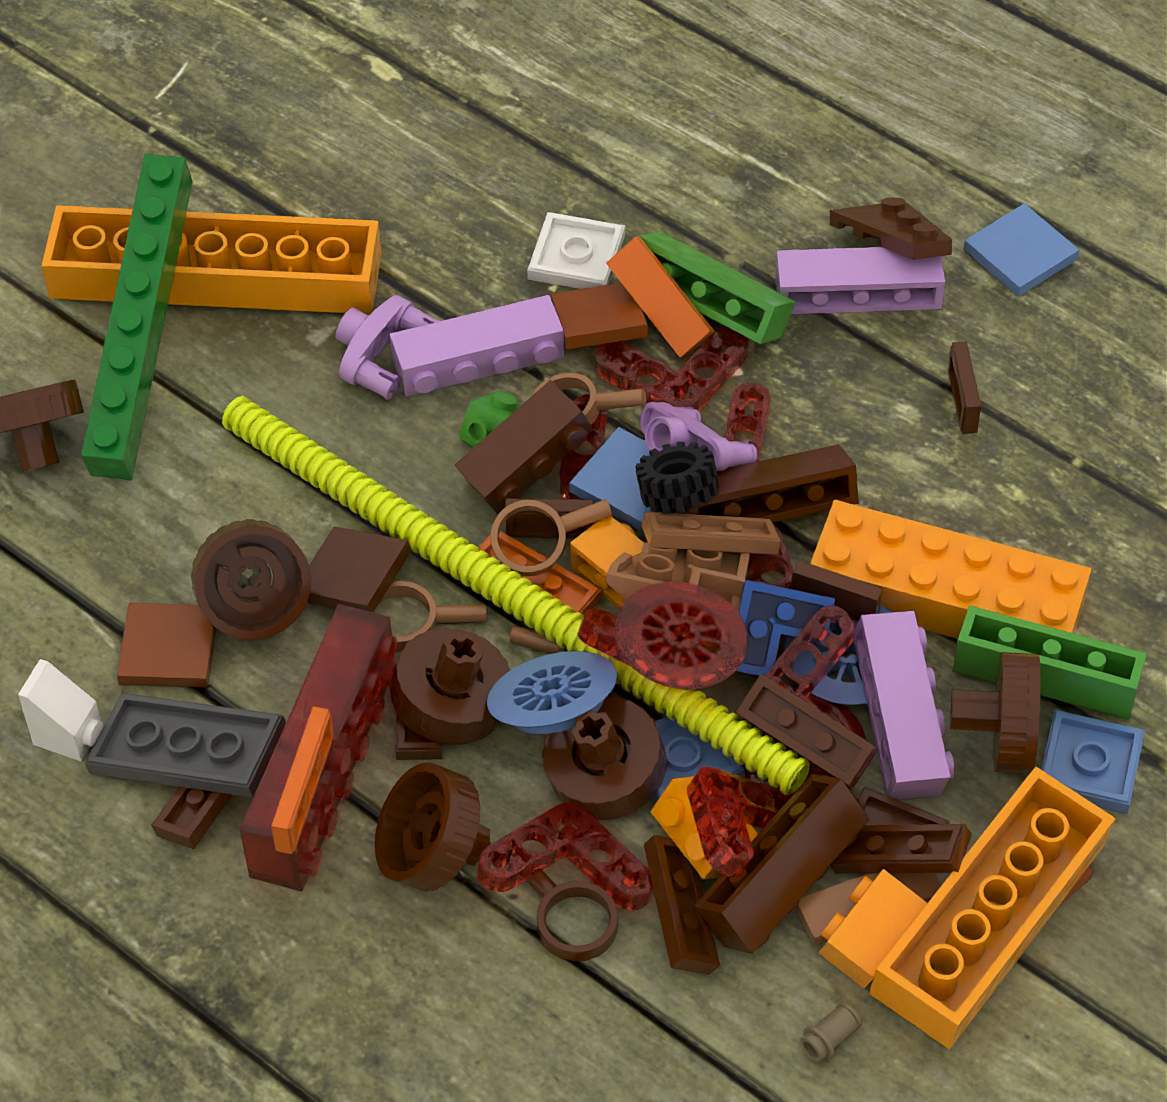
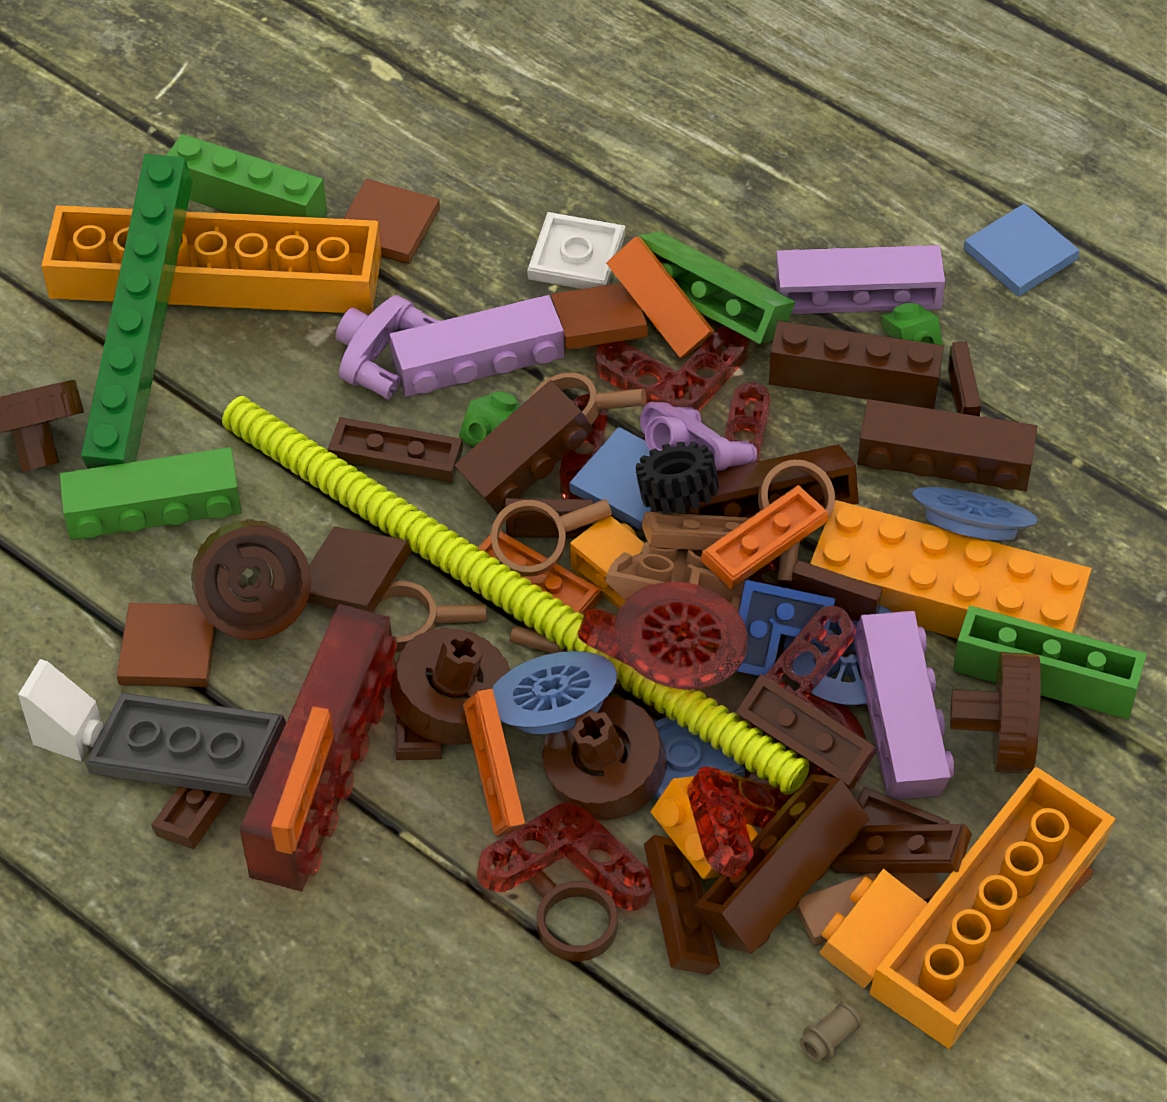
reddish brown piece [375,762,492,892] -> none
reddish brown wing [830,197,952,260] -> none
medium blue tile [1041,710,1145,814] -> none
none -> bright green brick [59,447,242,540]
none -> bright green brick [166,134,327,218]
none -> reddish brown plate [328,417,463,482]
none -> dark orange tile [343,179,440,264]
none -> orange tile [463,689,525,836]
none -> orange tile [700,485,829,589]
none -> medium nougat piece [758,460,835,584]
none -> reddish brown brick [769,321,944,409]
none -> reddish brown brick [857,399,1038,491]
none -> bright green bracket [881,303,944,354]
none -> medium blue piece [912,487,1038,541]

